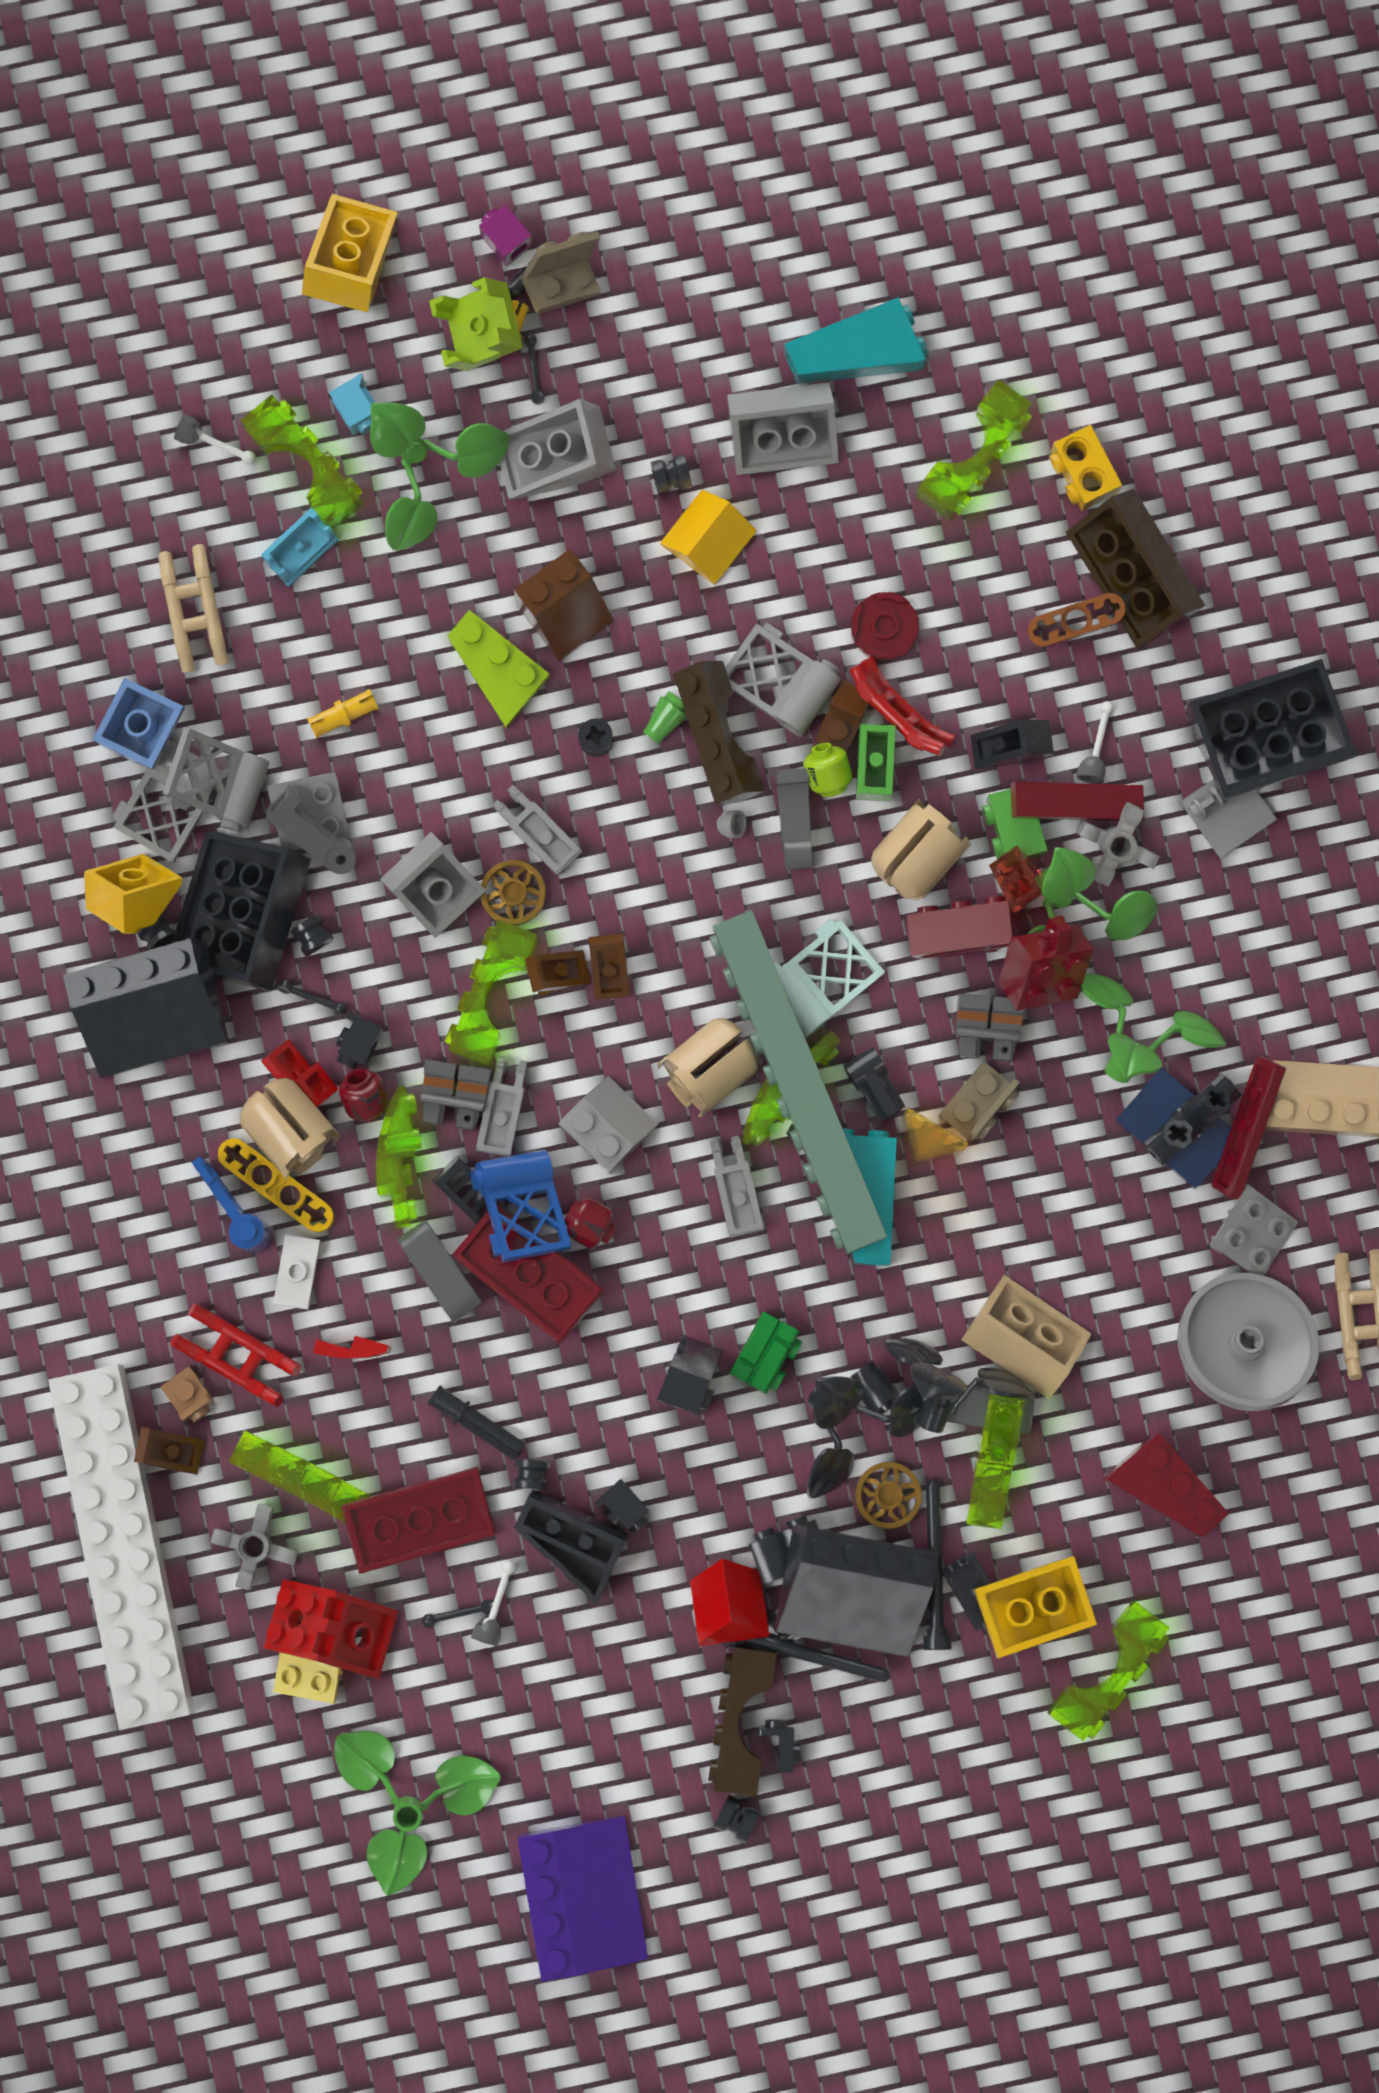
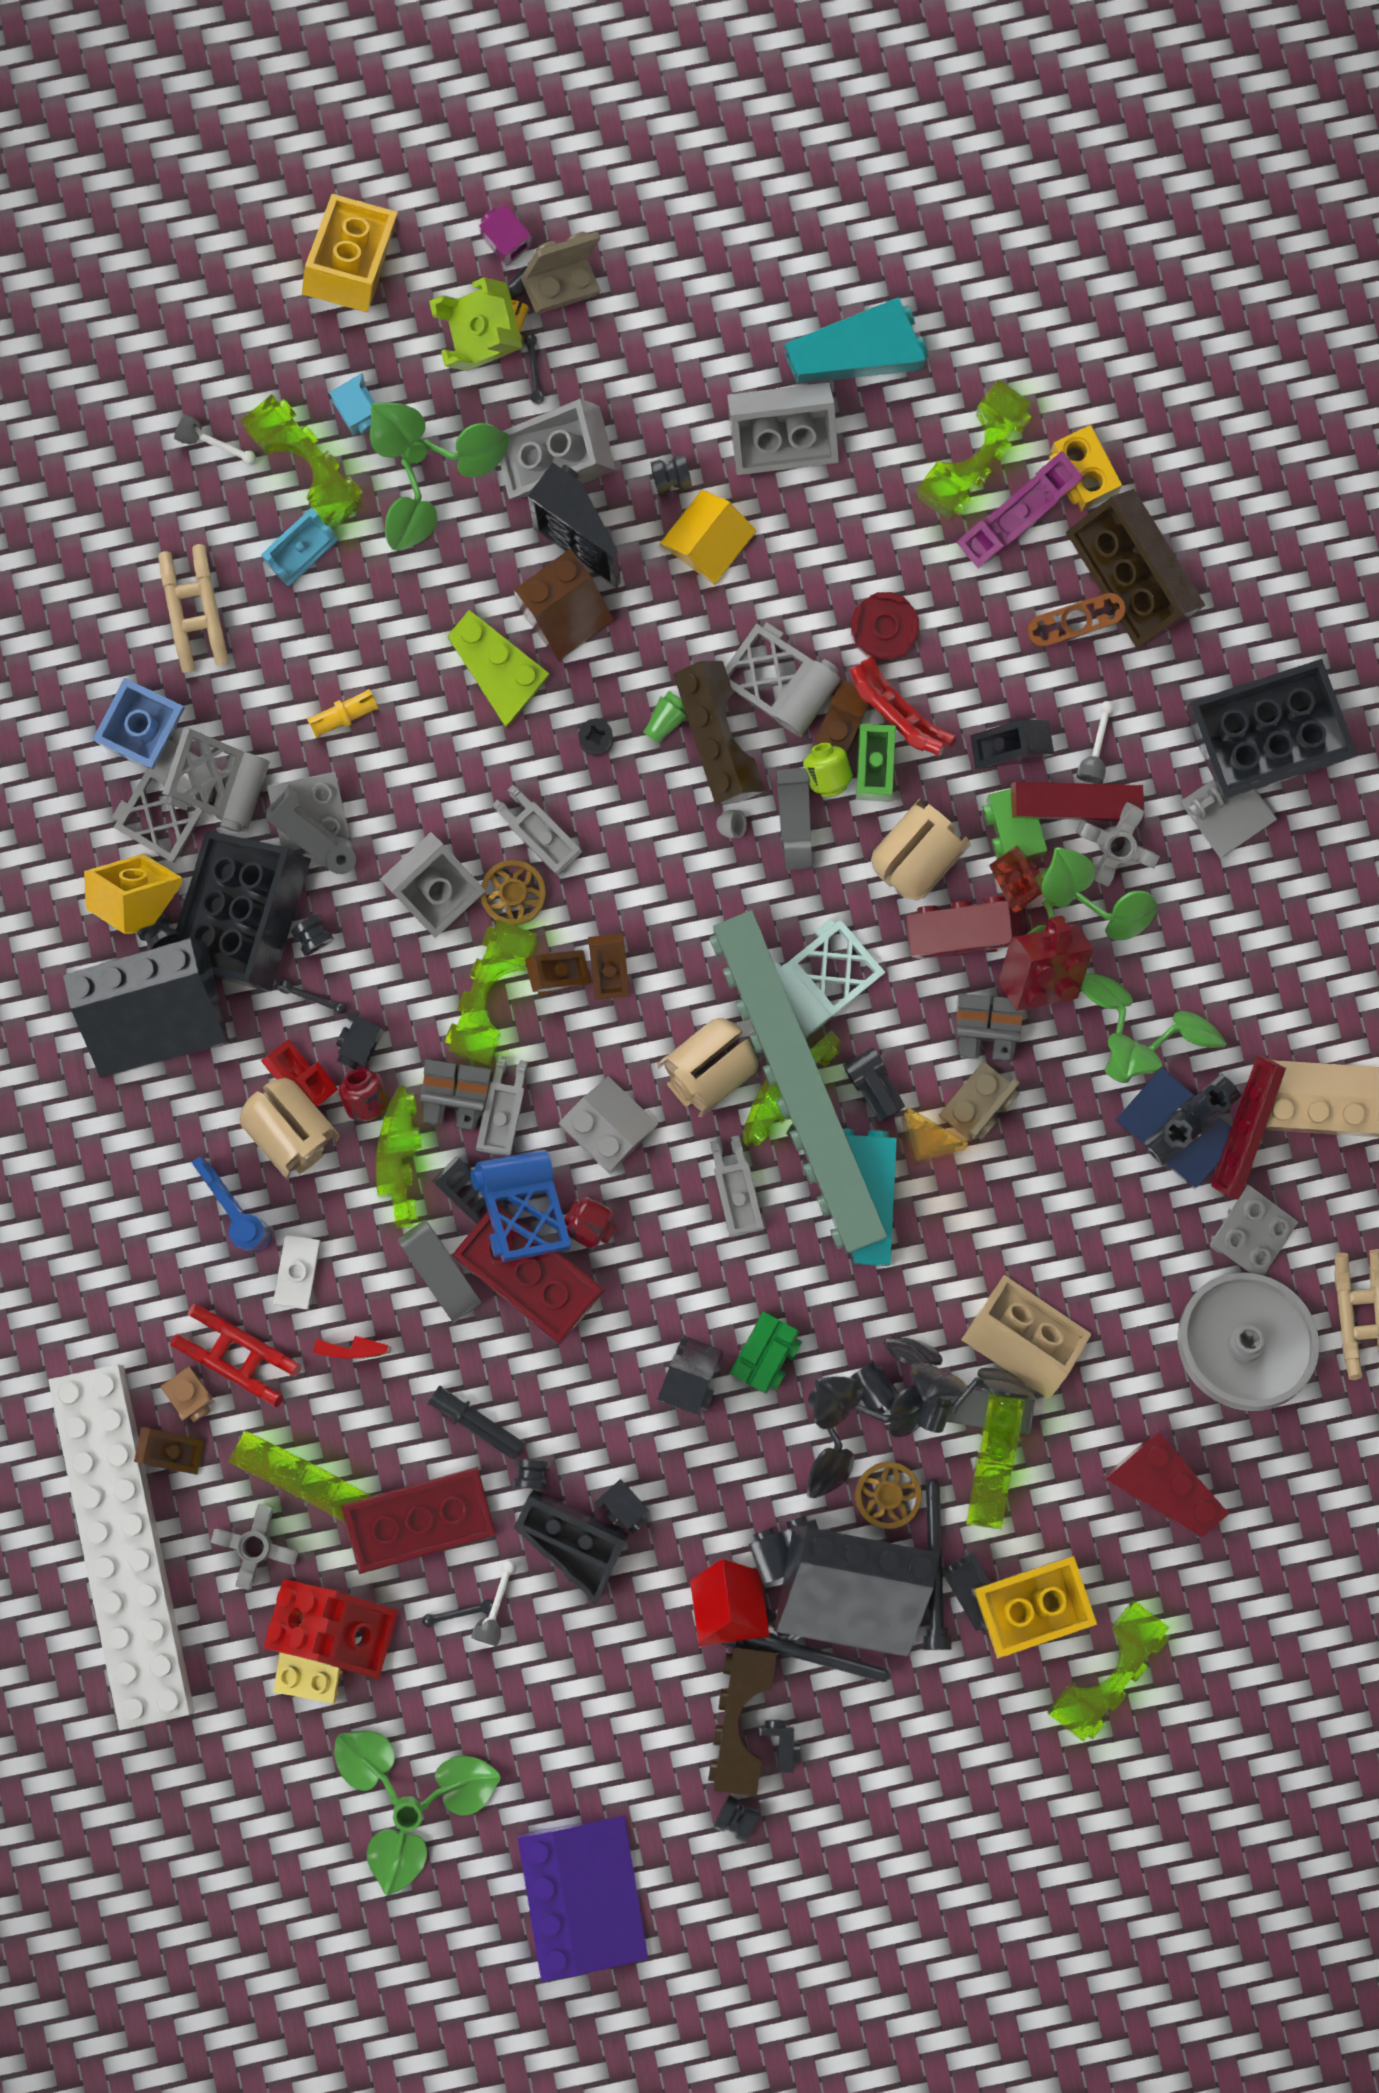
yellow beam [218,1138,335,1233] -> none
none -> black slope [528,462,621,588]
none -> magenta slope [956,451,1084,569]

